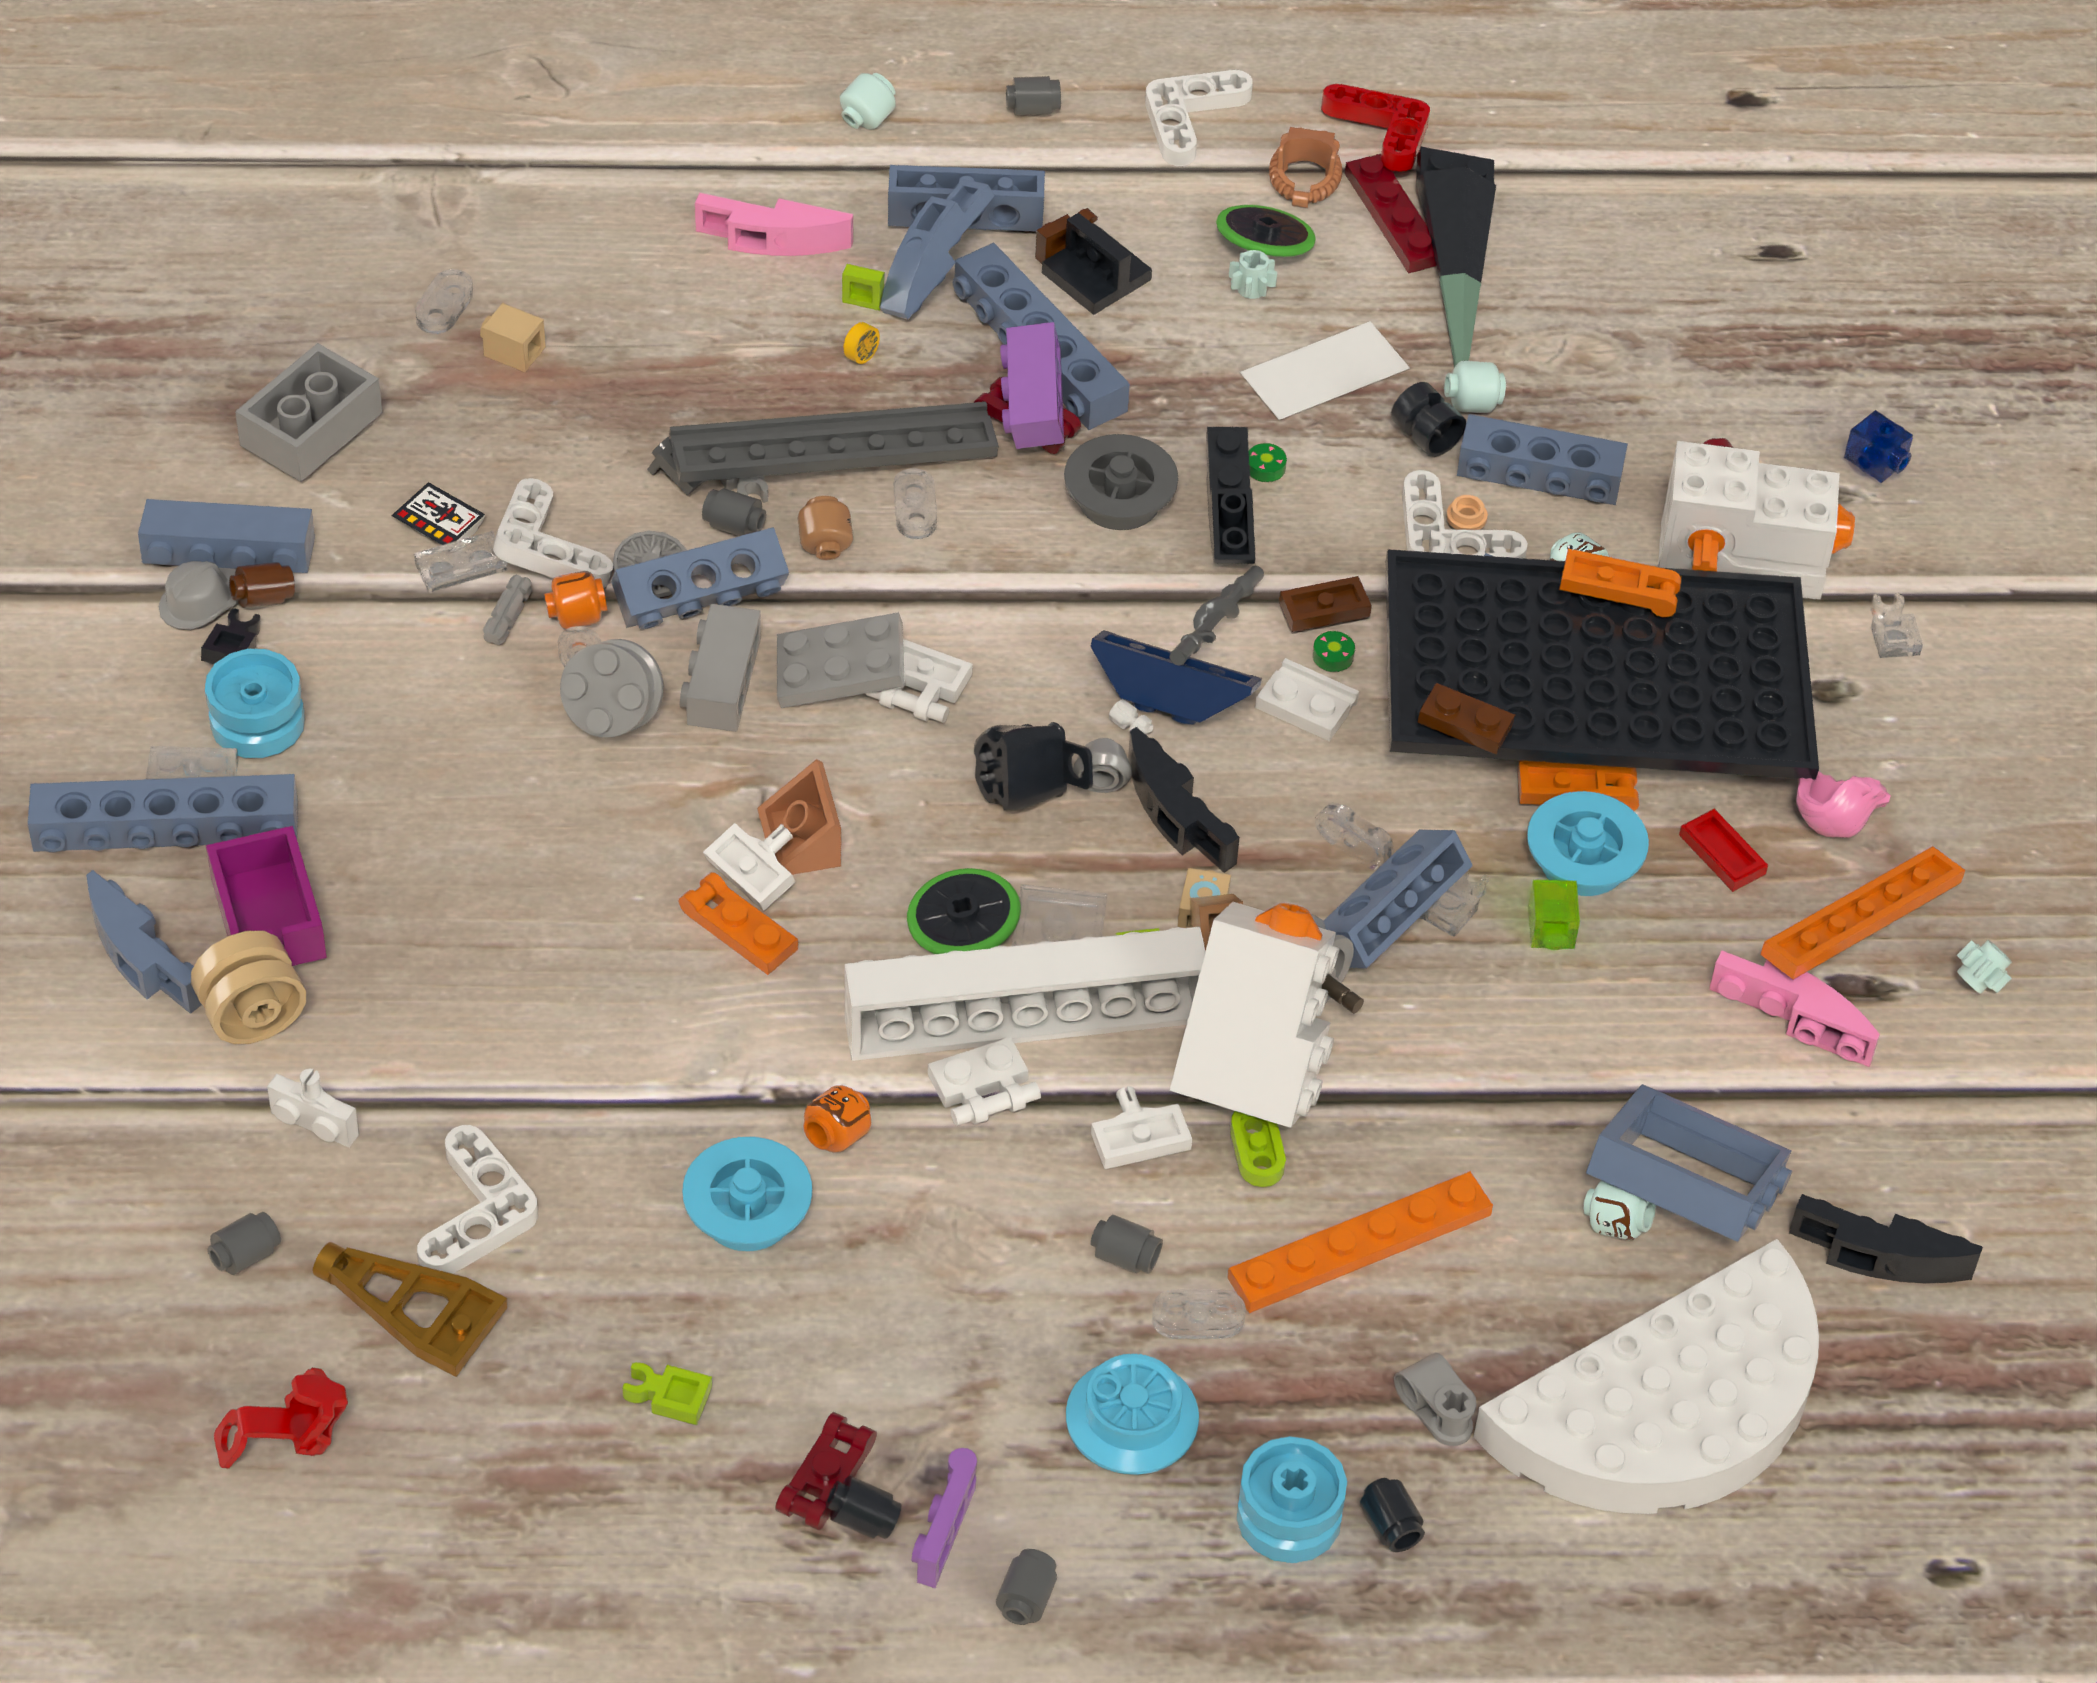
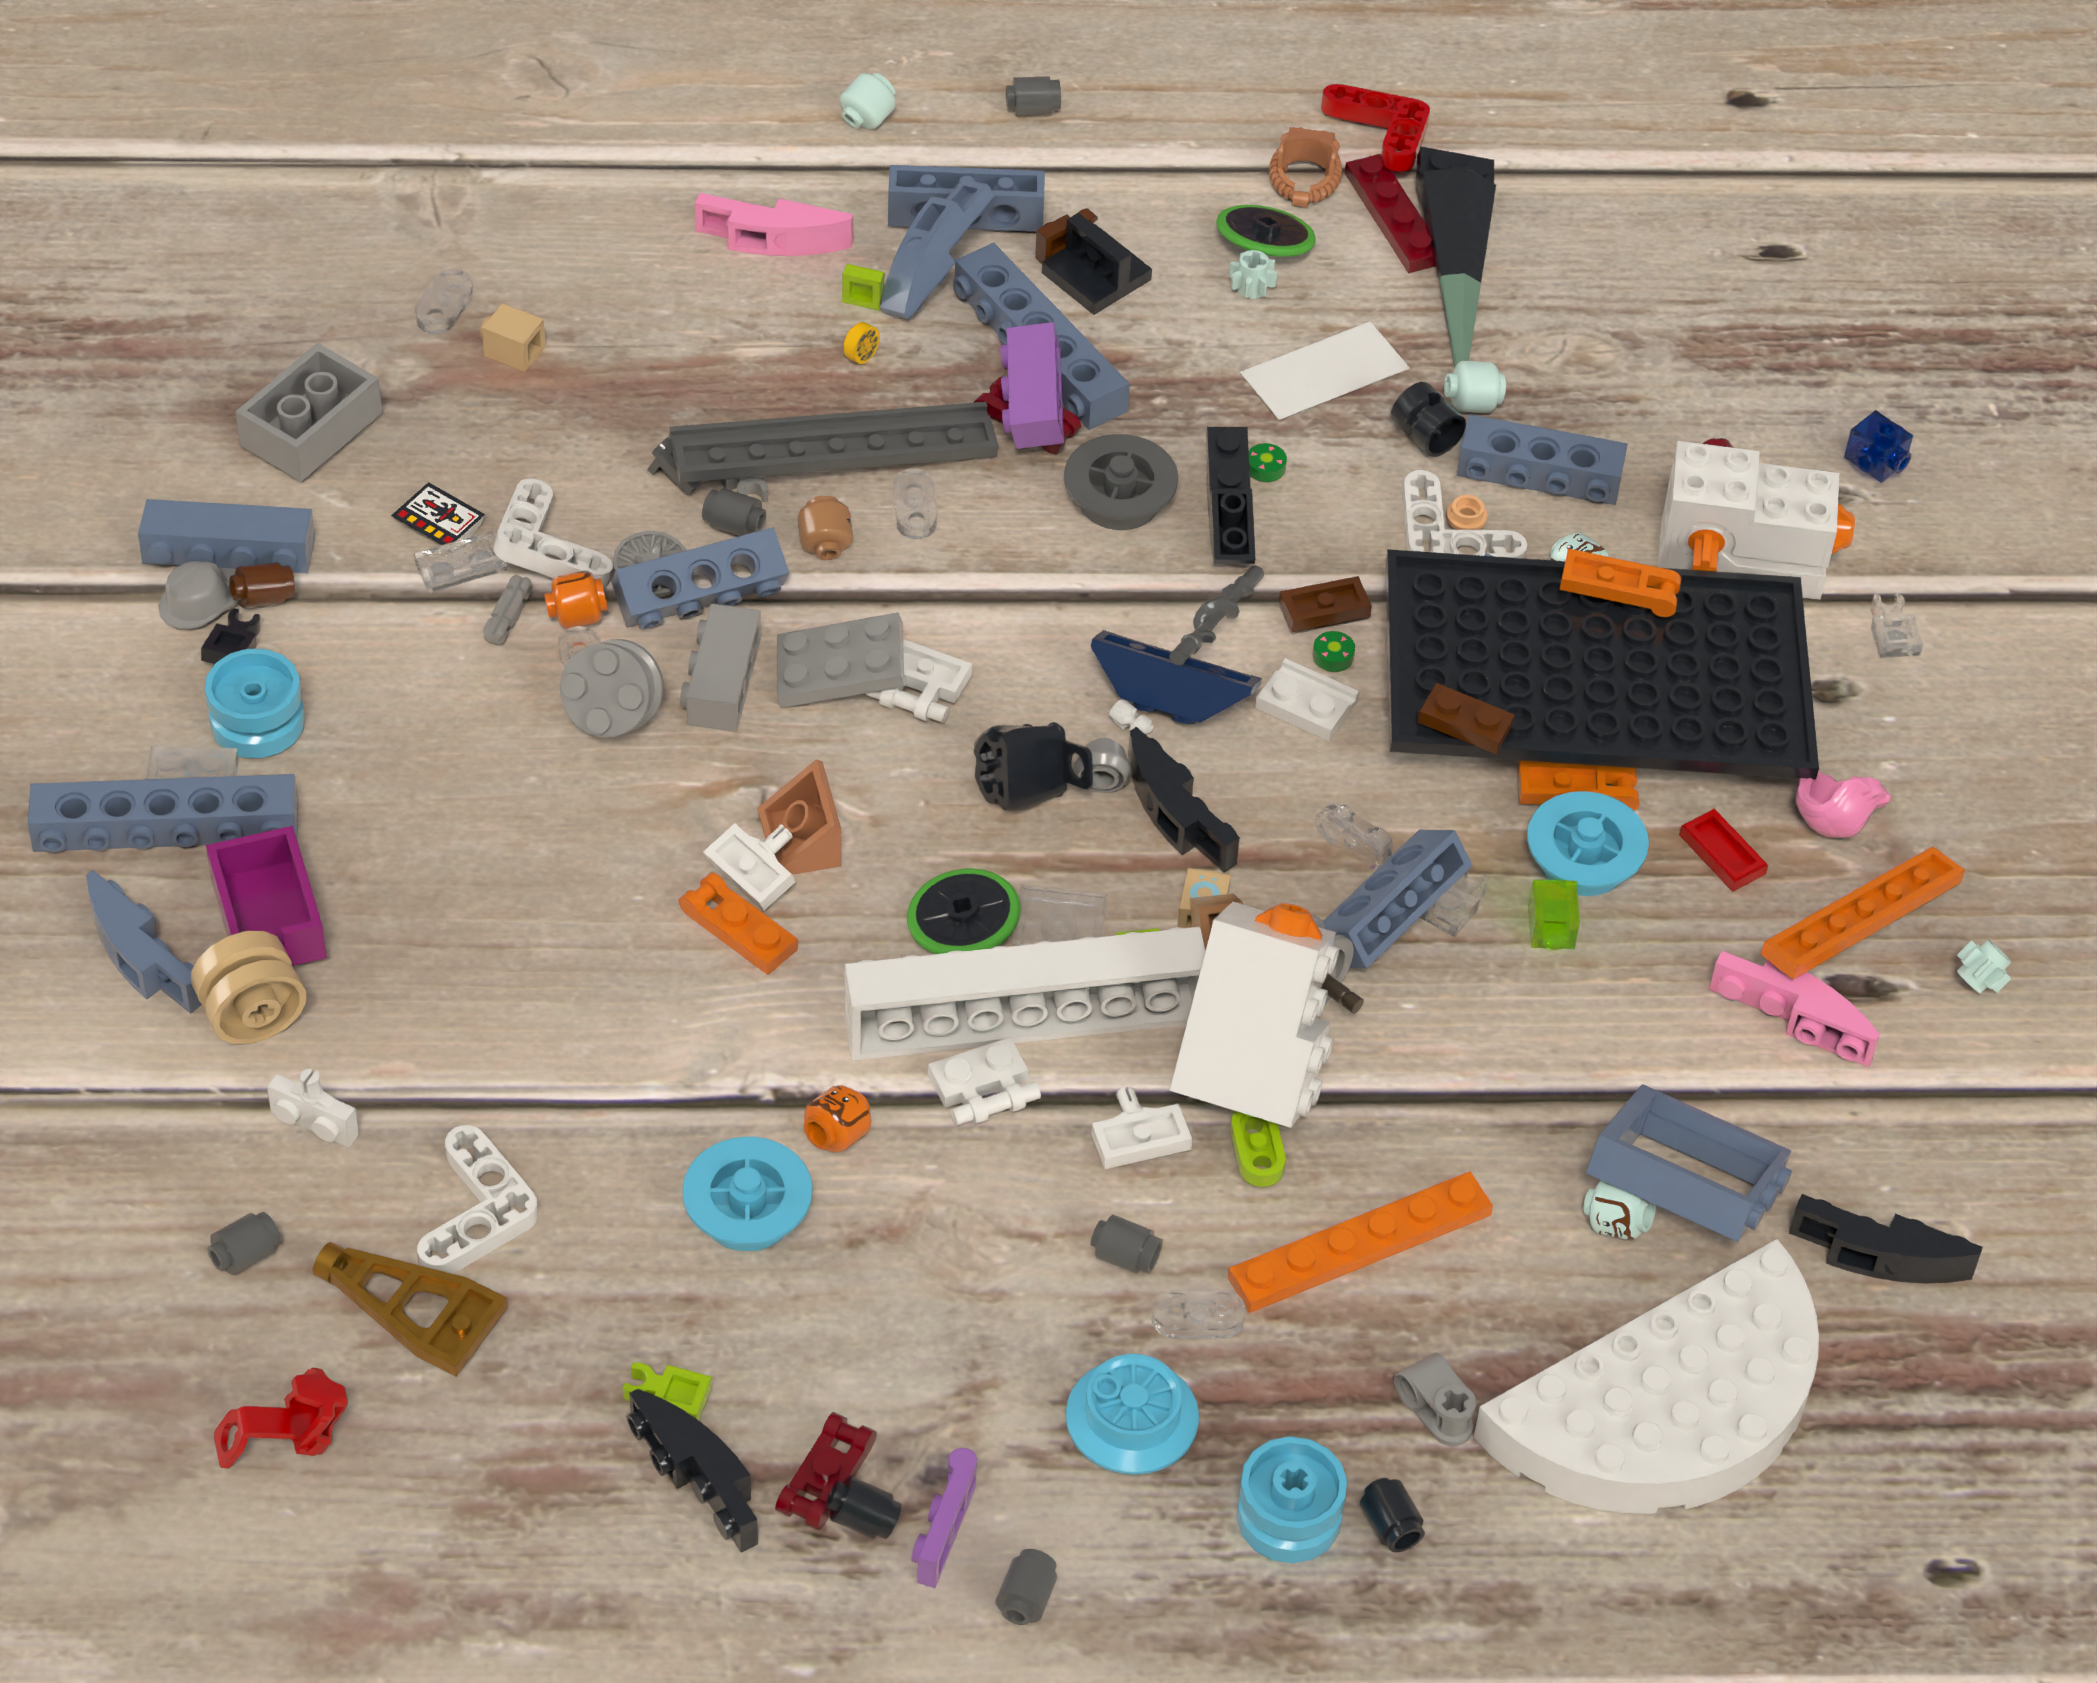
white beam [1145,70,1253,166] -> none
none -> black slope [626,1389,758,1553]

